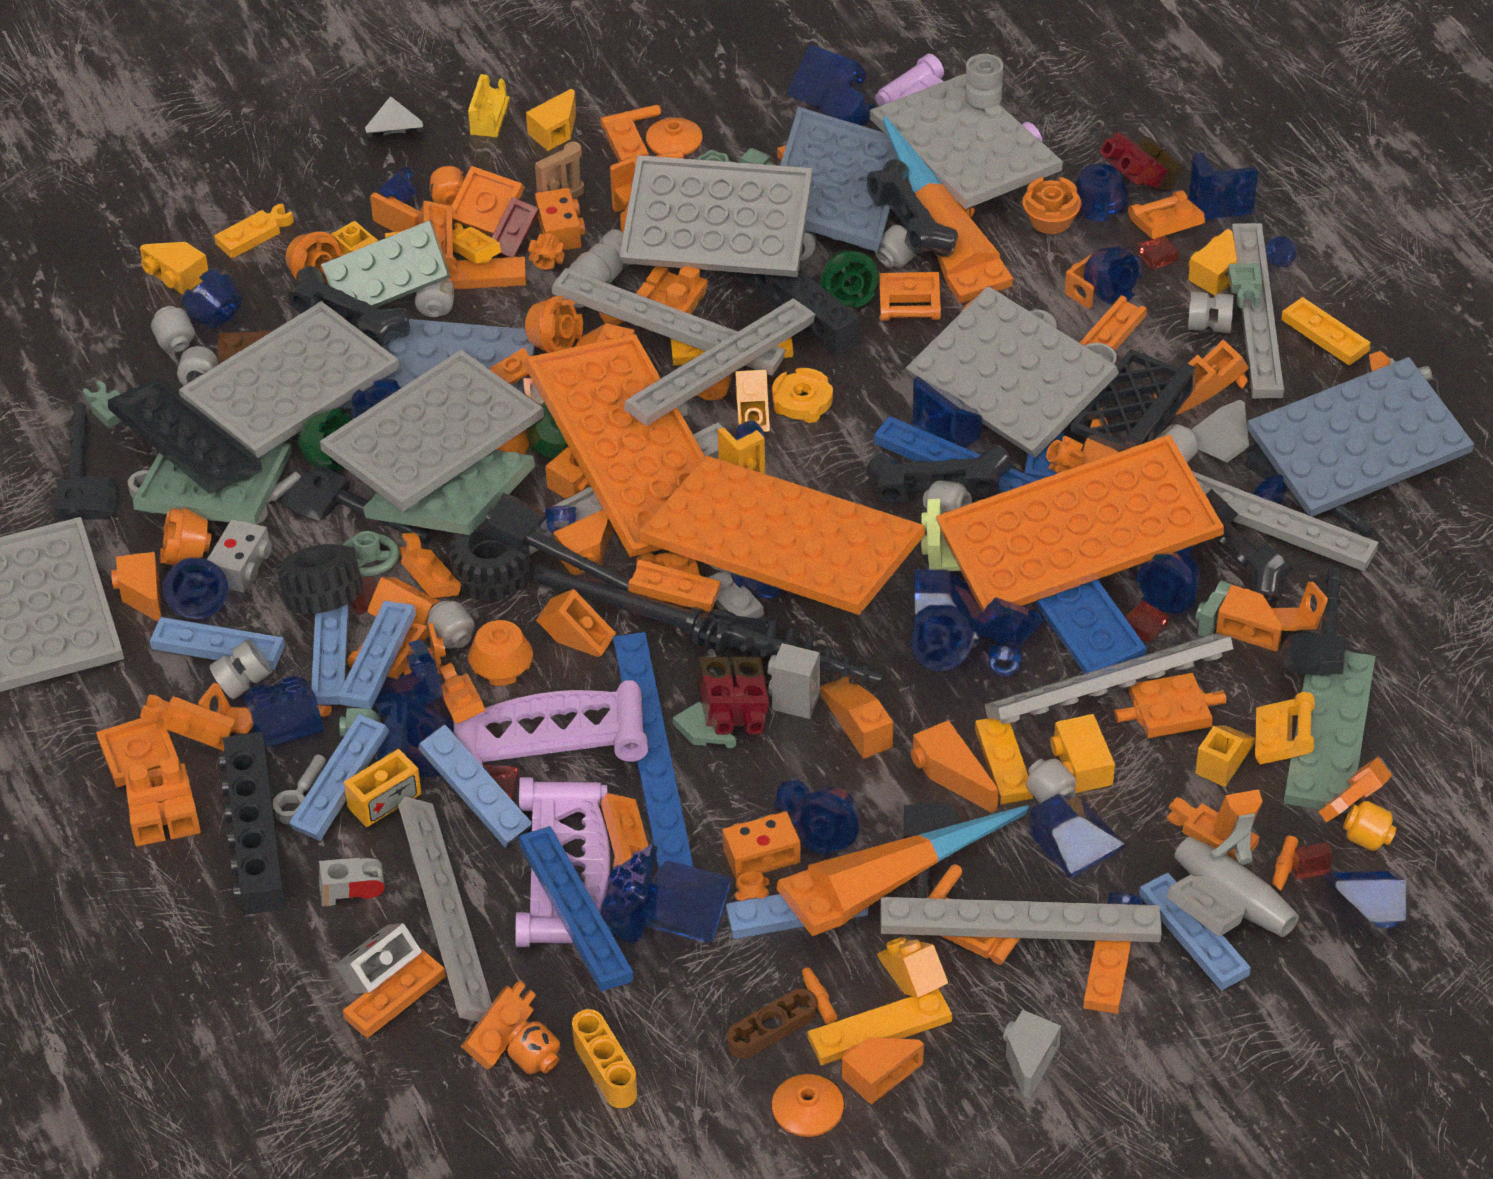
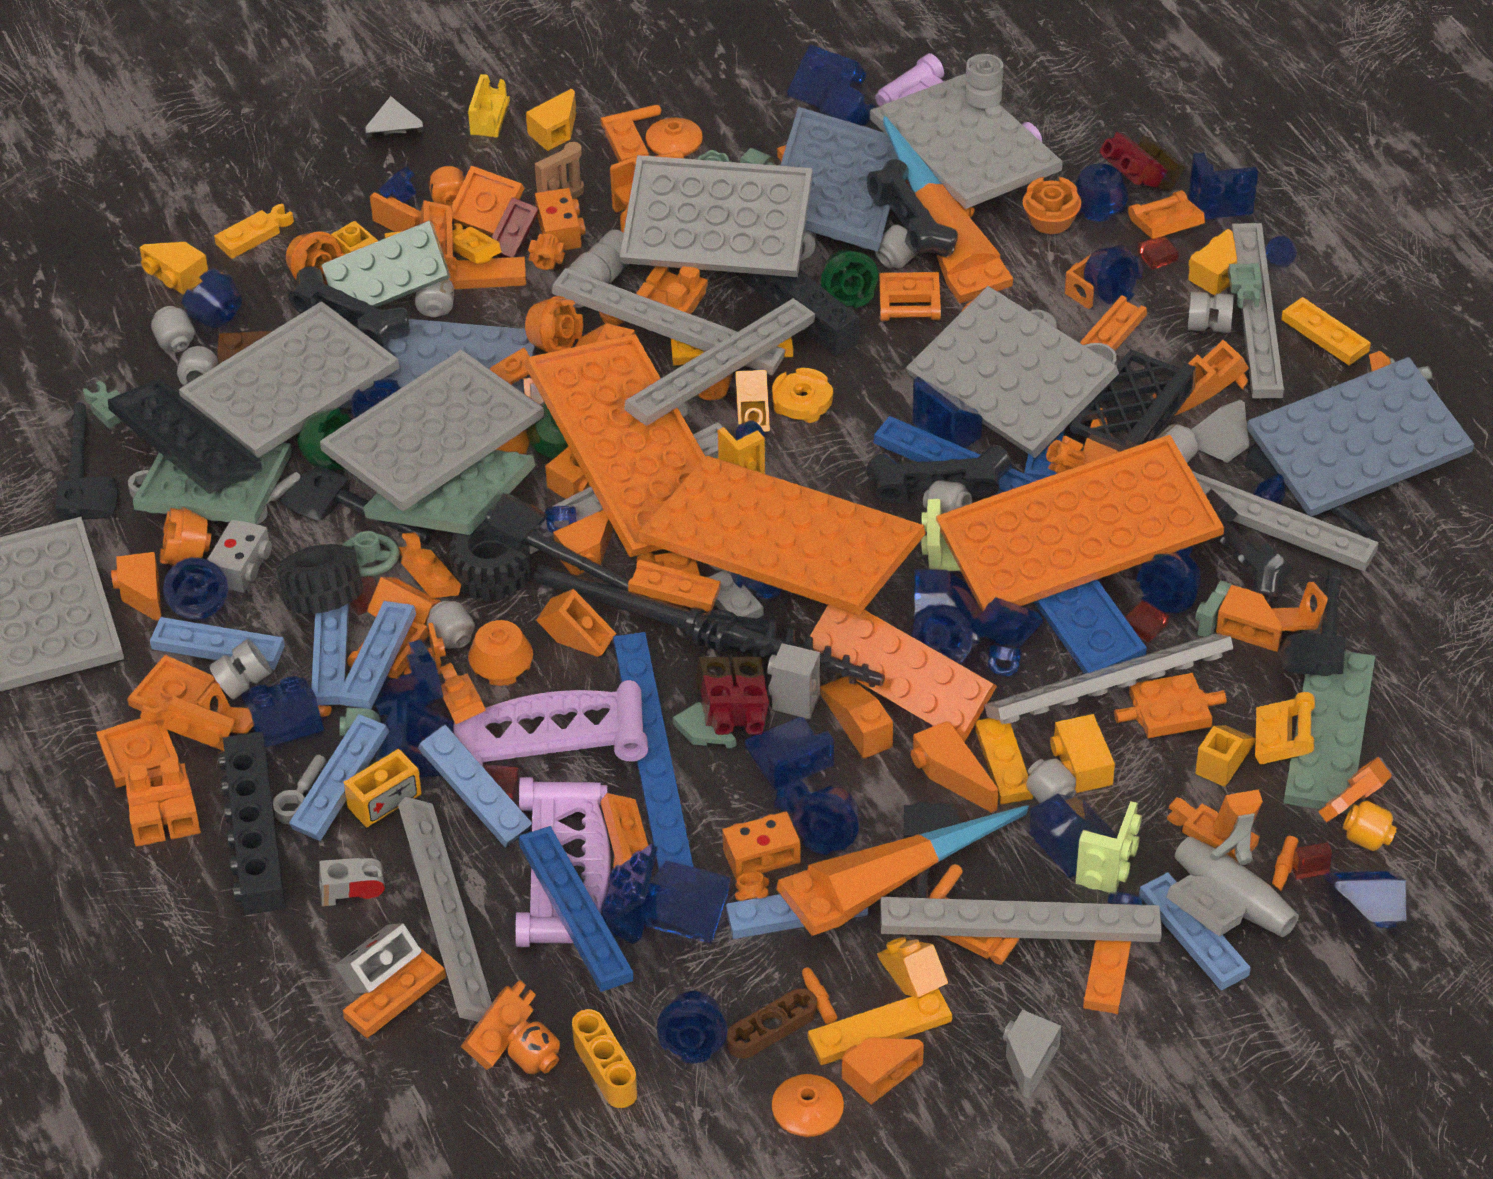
none -> orange plate [127,655,218,721]
none -> clear blue cone [657,991,728,1063]
none -> clear blue bracket [745,717,834,790]
none -> orange plate [810,605,997,742]
none -> yellowish green bracket [1076,801,1142,894]

